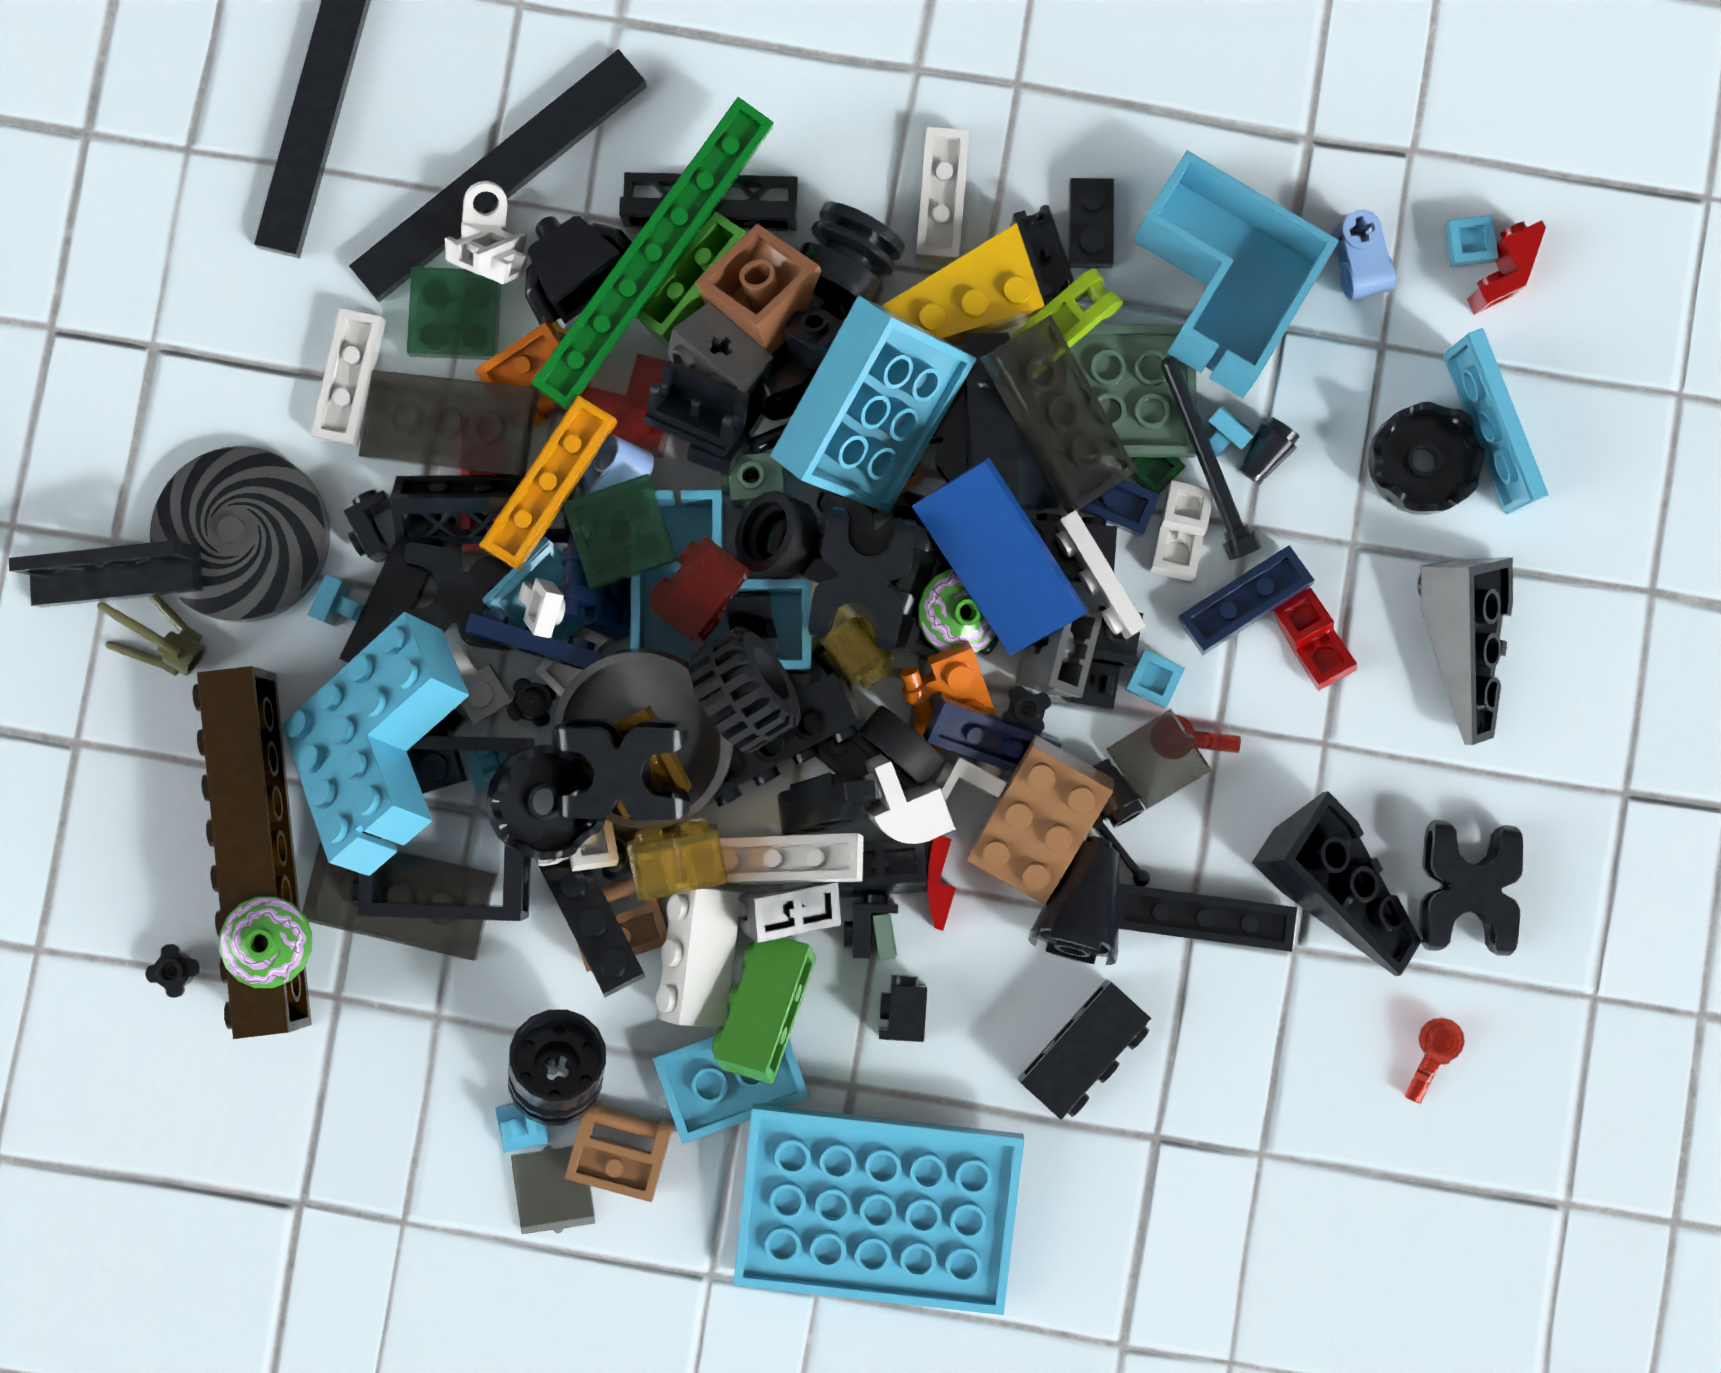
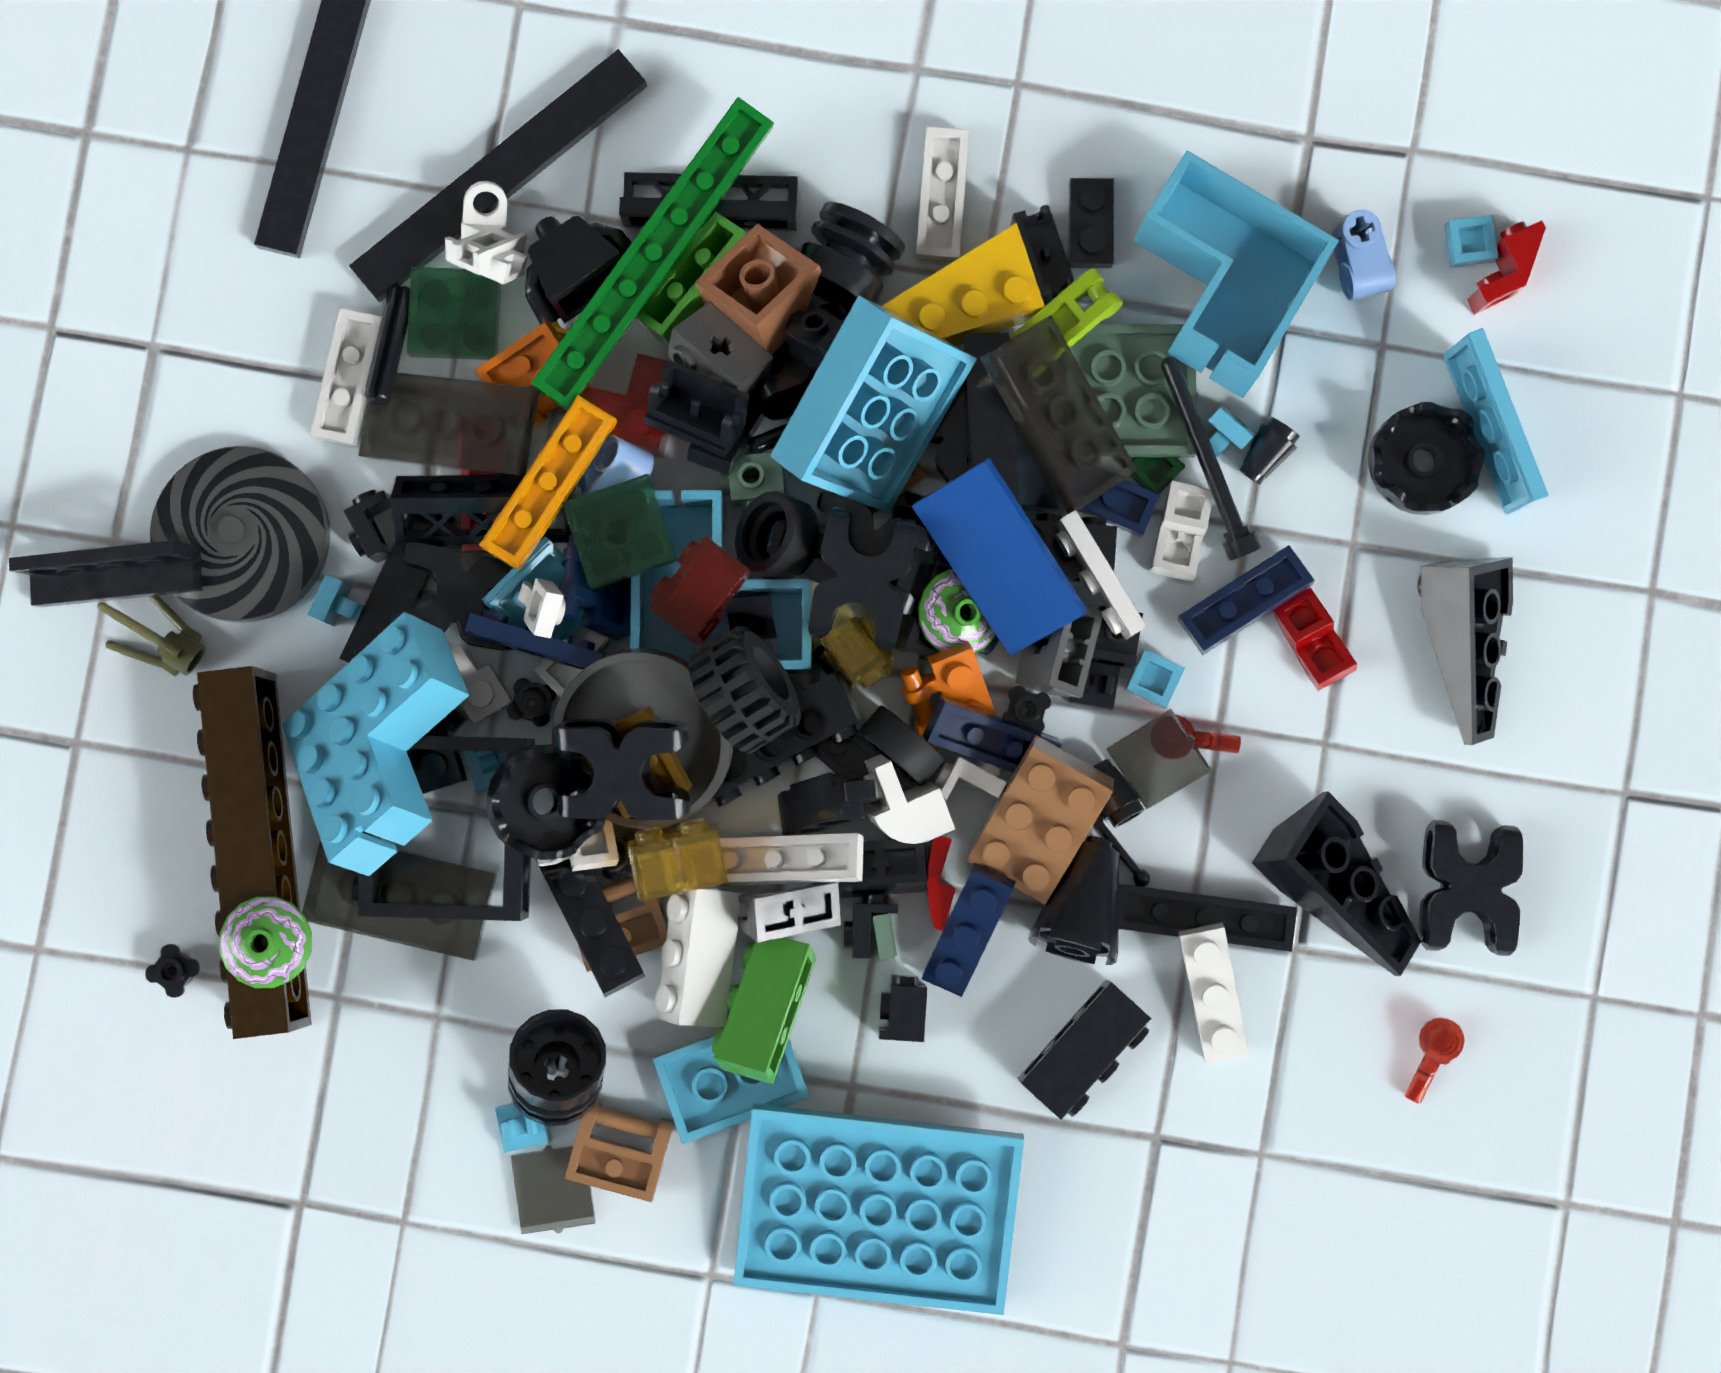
none -> black axle [364,285,414,406]
none -> dark blue plate [921,863,1016,997]
none -> white plate [1178,923,1250,1064]

